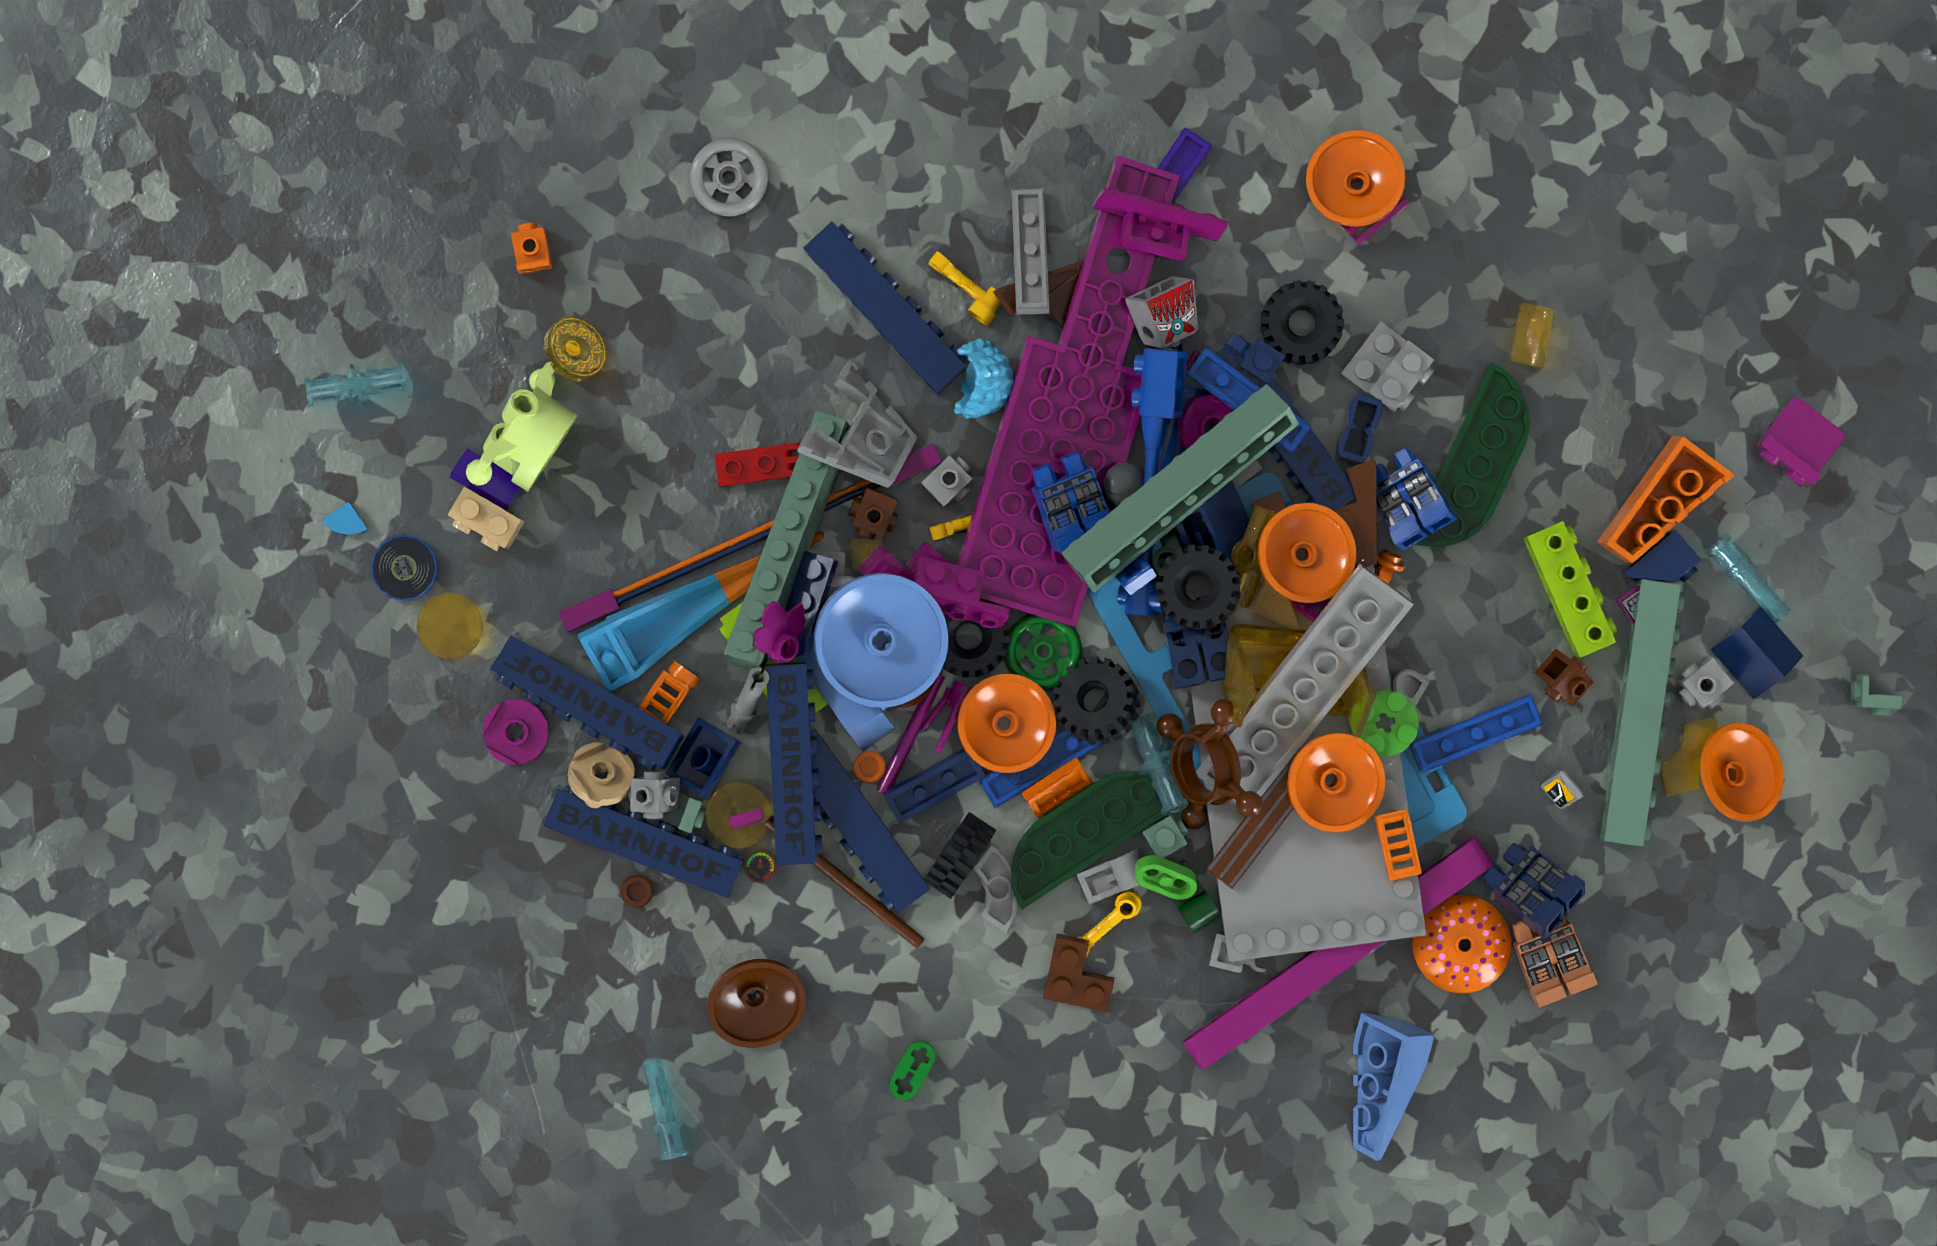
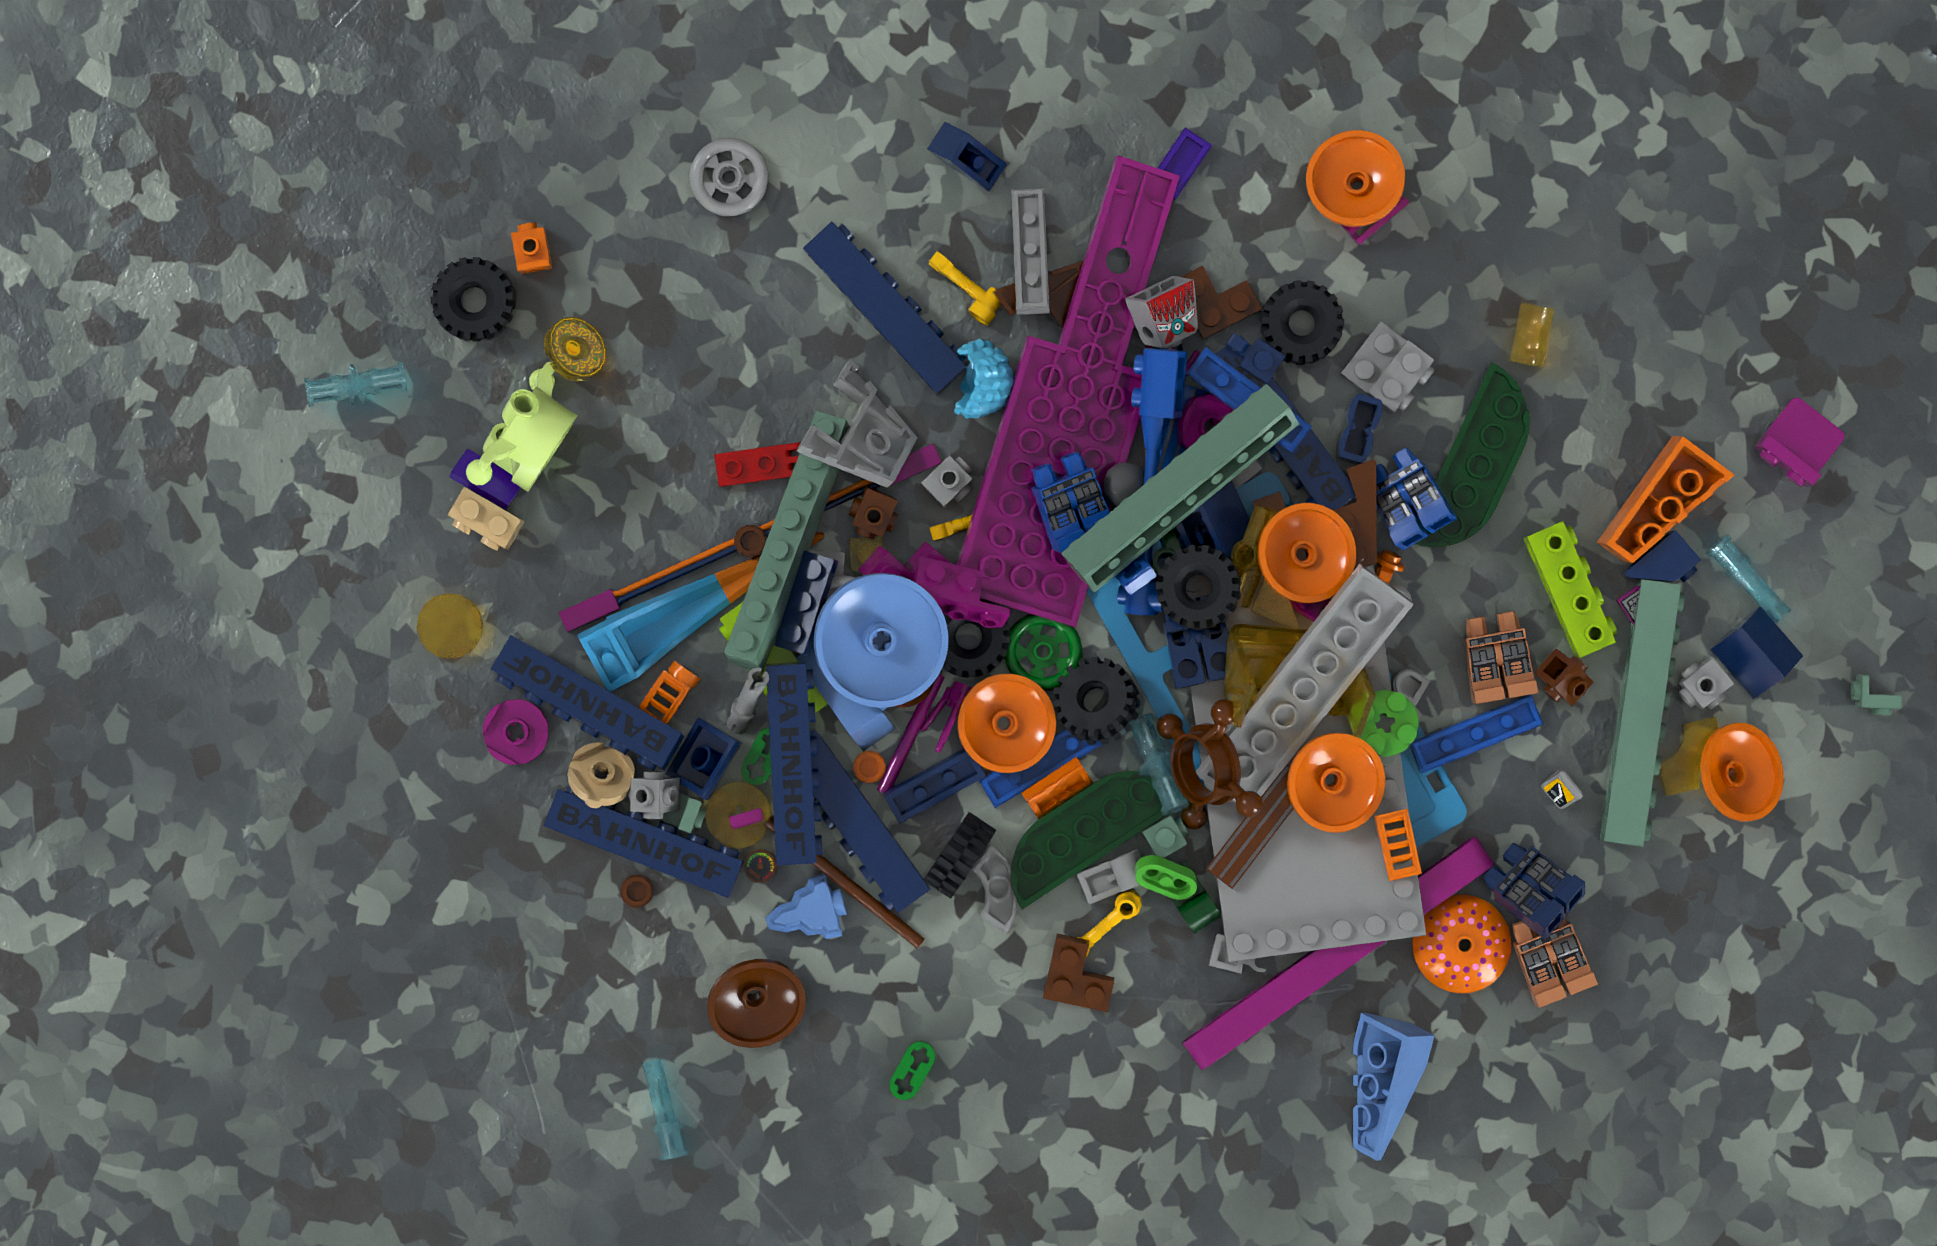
dark azure tile [322,502,368,535] -> none
black tile [371,535,438,601] -> none
magenta plate [754,601,805,663] -> none
magenta bracket [1093,188,1228,262] -> none
none -> black tyre [430,257,516,342]
none -> reddish brown tile [734,525,767,558]
none -> green beam [741,727,771,785]
none -> medium blue rock [766,873,847,939]
none -> dark blue slope [927,122,1007,191]
none -> reddish brown plate [1181,266,1262,340]
none -> nougat hips [1462,611,1539,704]

